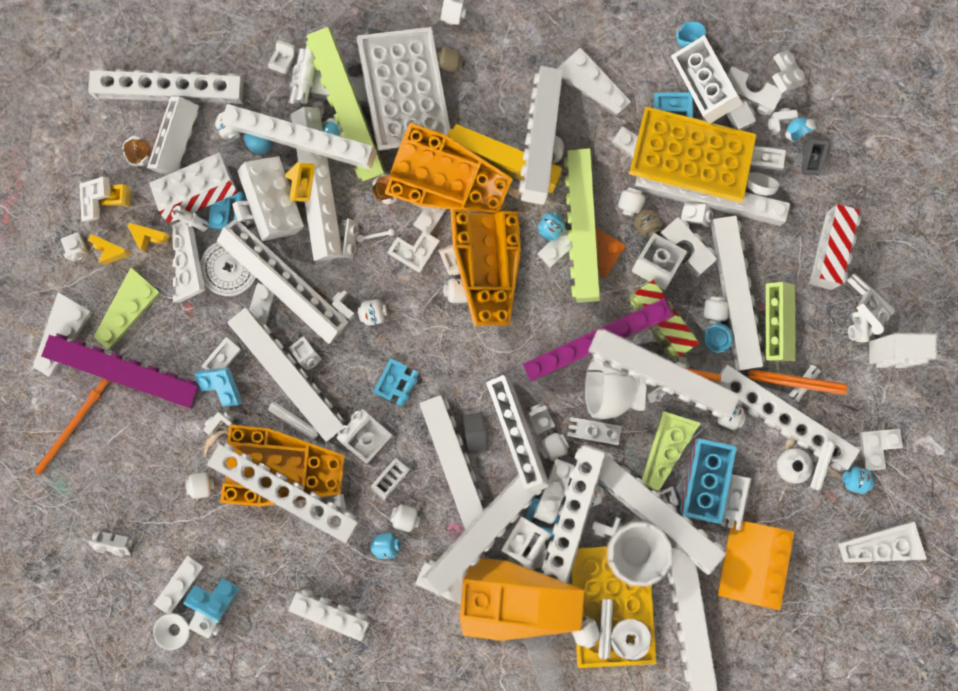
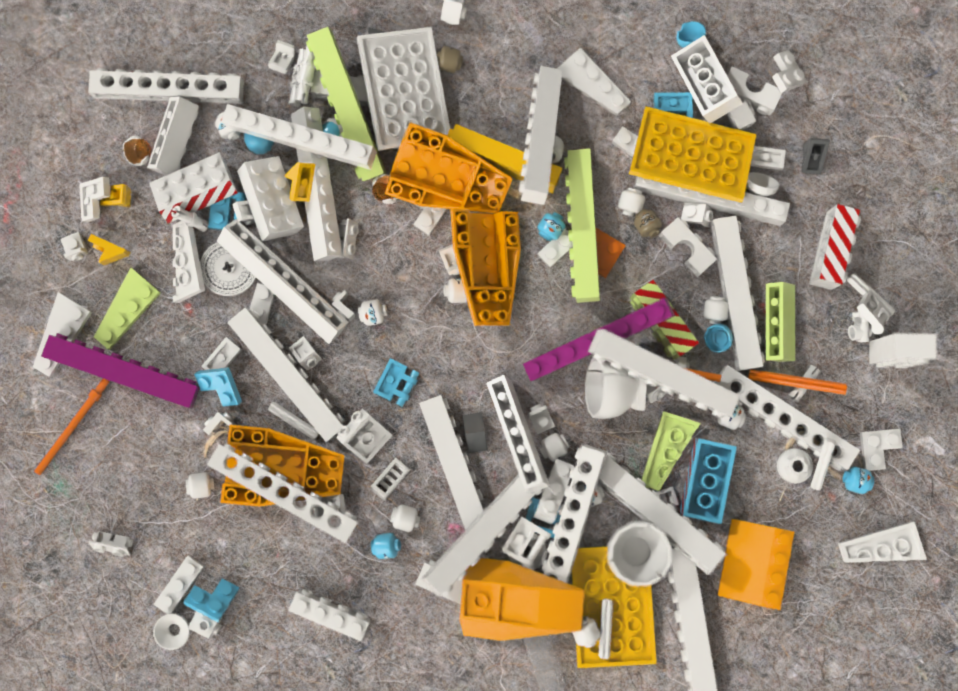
yellow slope [128,223,170,252] -> none
white hinge [356,229,395,243] -> none
white plate [387,231,440,274] -> none
white hinge [567,417,622,445] -> none
white bracket [590,516,622,537] -> none
white plate [611,618,651,660] -> none
white brick [632,233,687,290] -> none
white hinge [721,474,752,530] -> none
white bracket [768,108,798,135] -> none
medium azure hair [785,117,816,142] -> none

